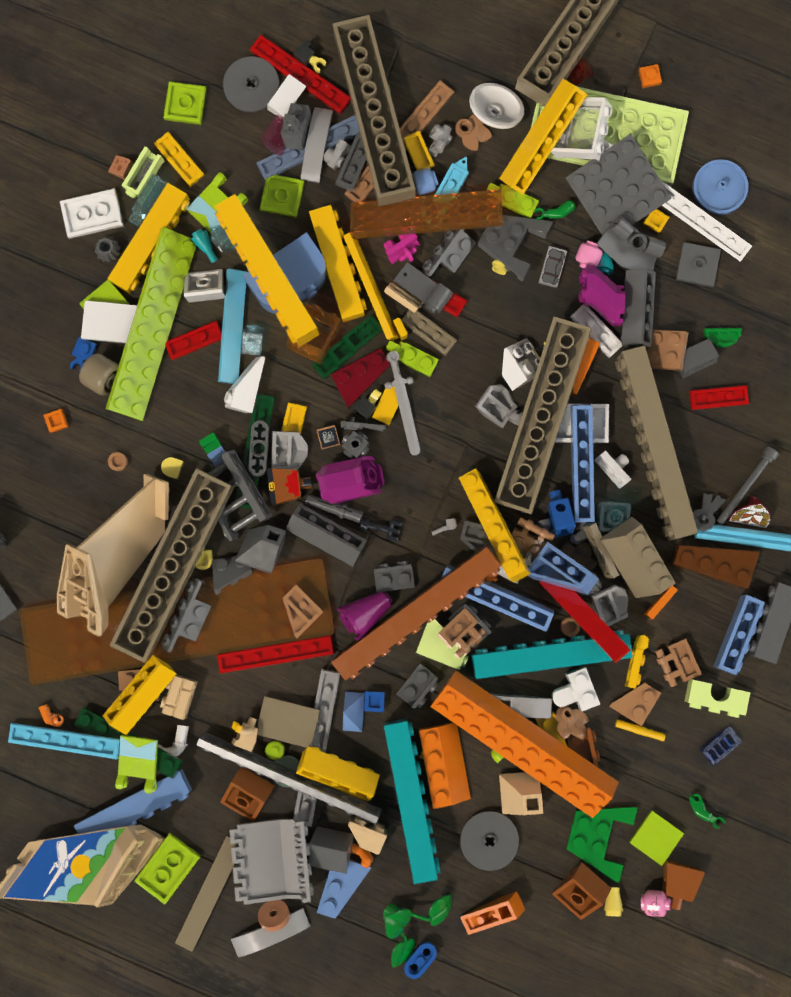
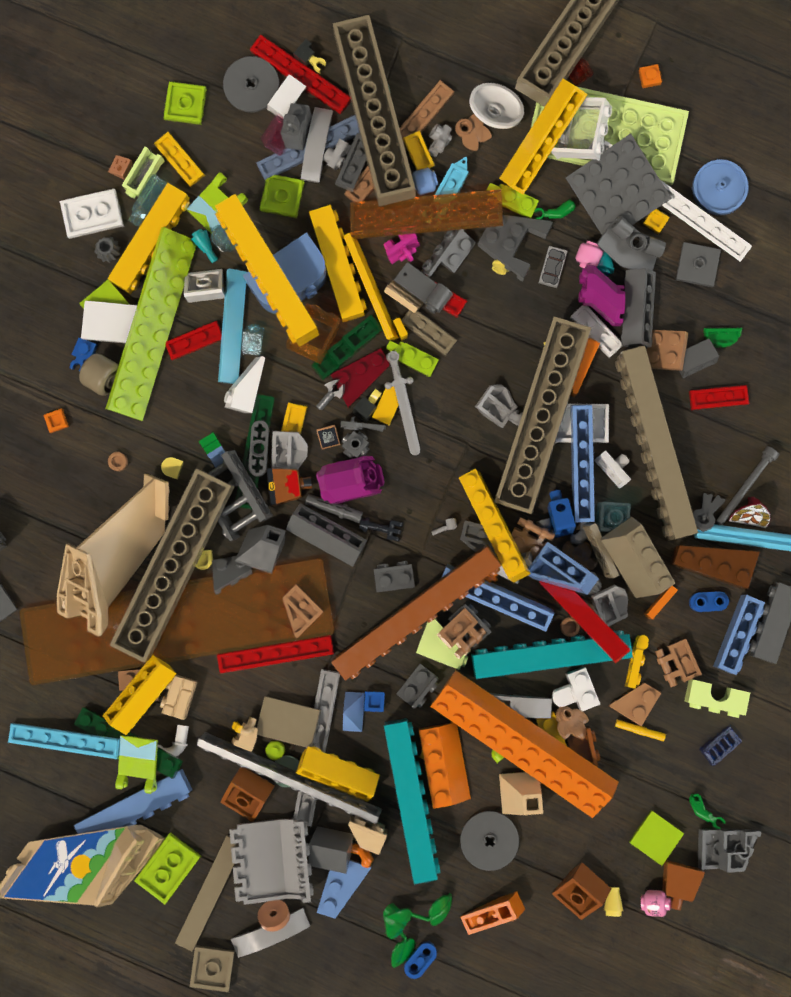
orange arm [38,704,64,727] -> none
dark grey bracket [162,577,211,653] -> none
magenta cone [337,591,392,641] -> none
white slope [502,338,540,391] -> none
green wing [566,806,638,883] -> none
none -> dark tan plate [190,945,235,992]
none -> bar [317,379,345,410]
none -> blue plate [689,592,729,612]
none -> dark grey slope [698,828,761,873]

